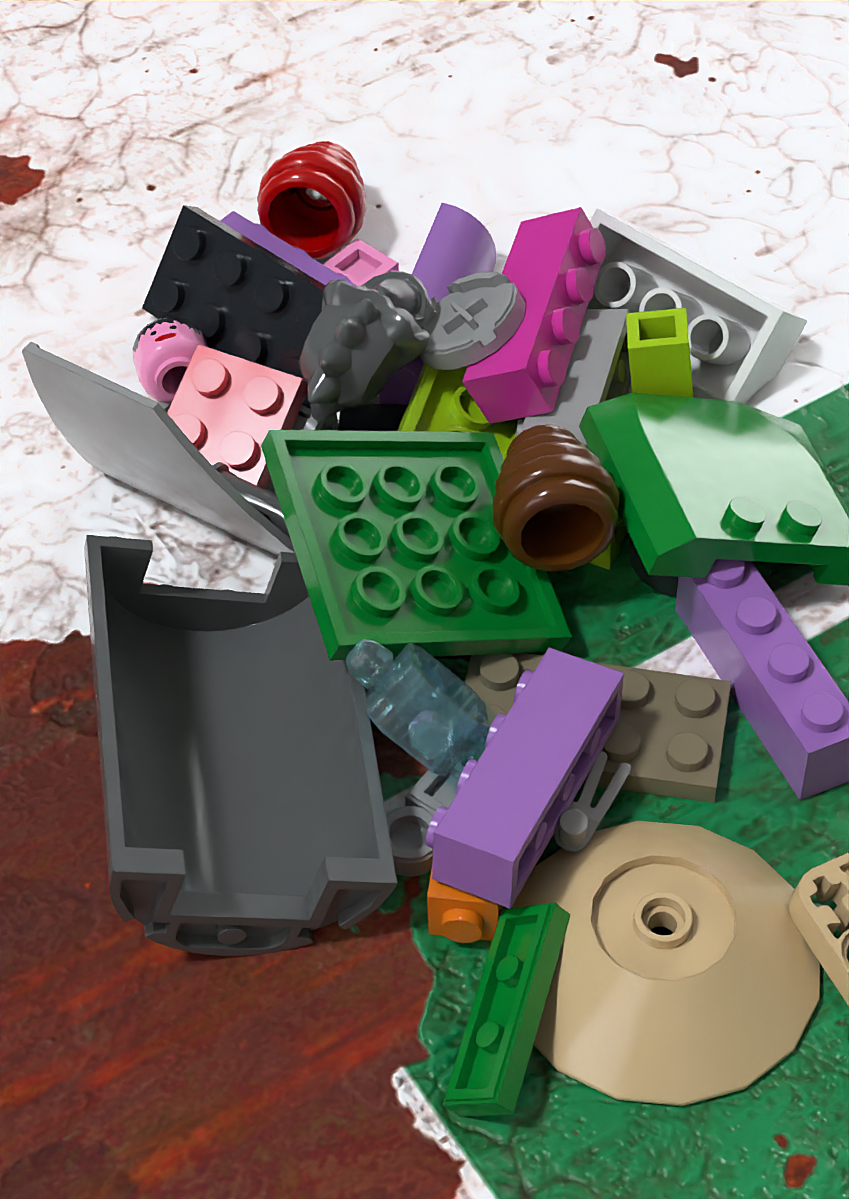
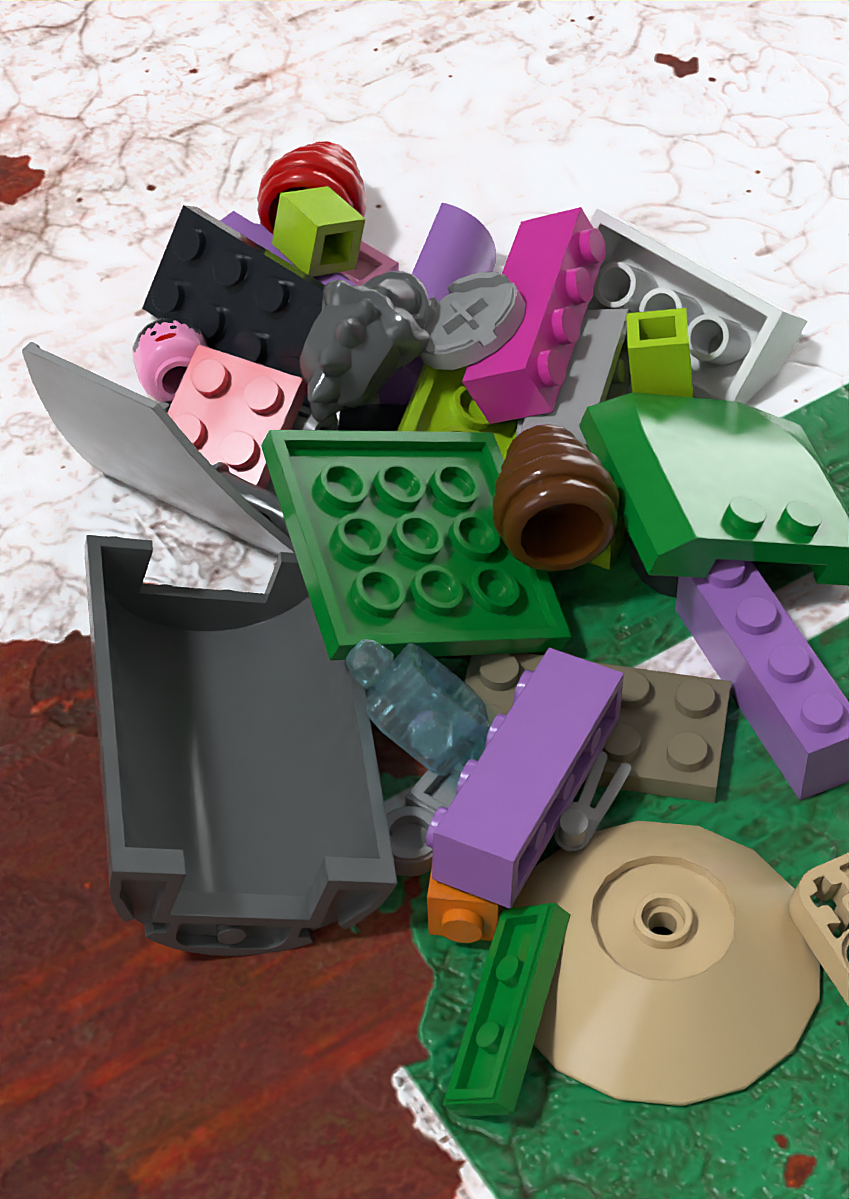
none -> lime brick [272,186,365,277]

